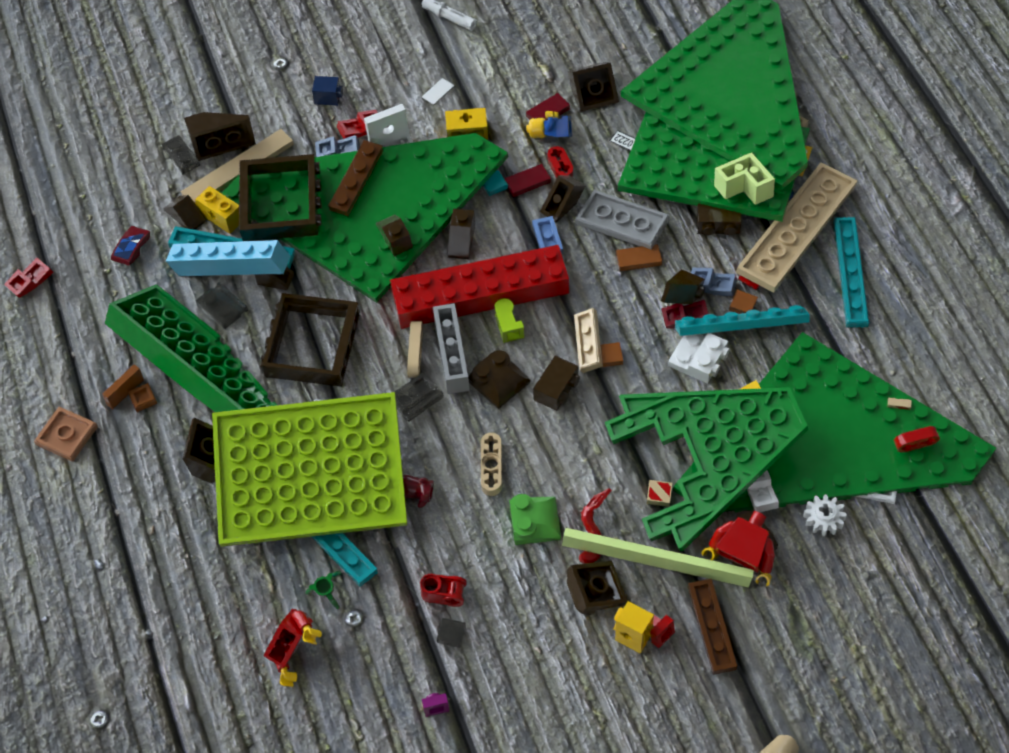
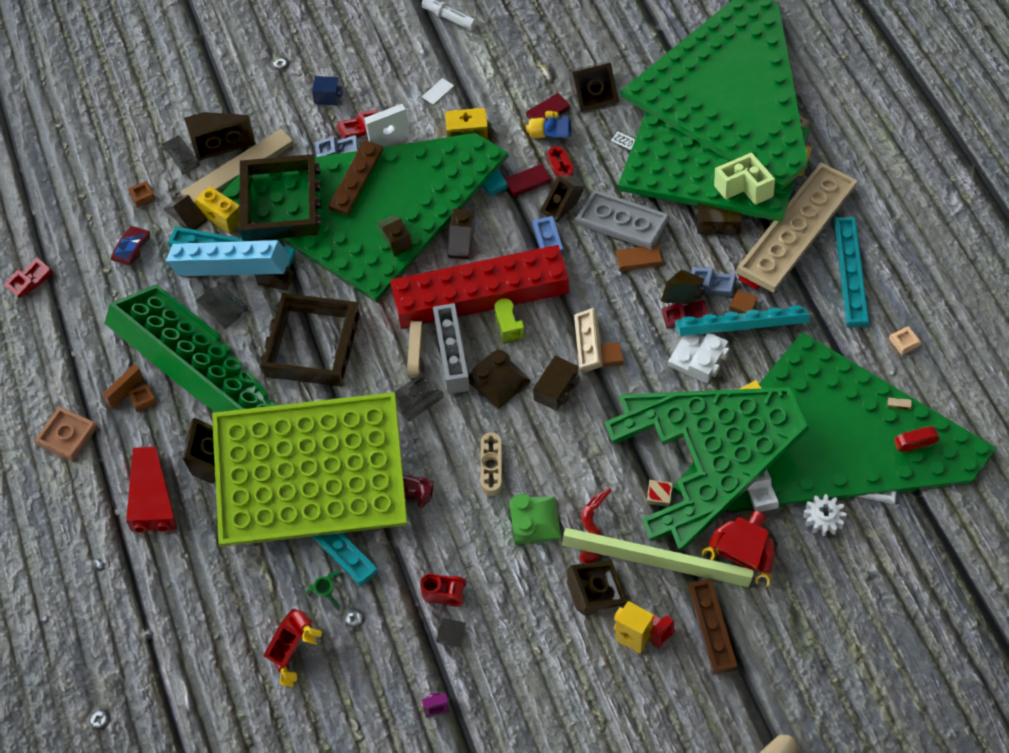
none -> red slope [126,447,177,533]
none -> dark orange tile [128,181,156,207]
none -> light nougat tile [889,326,921,355]

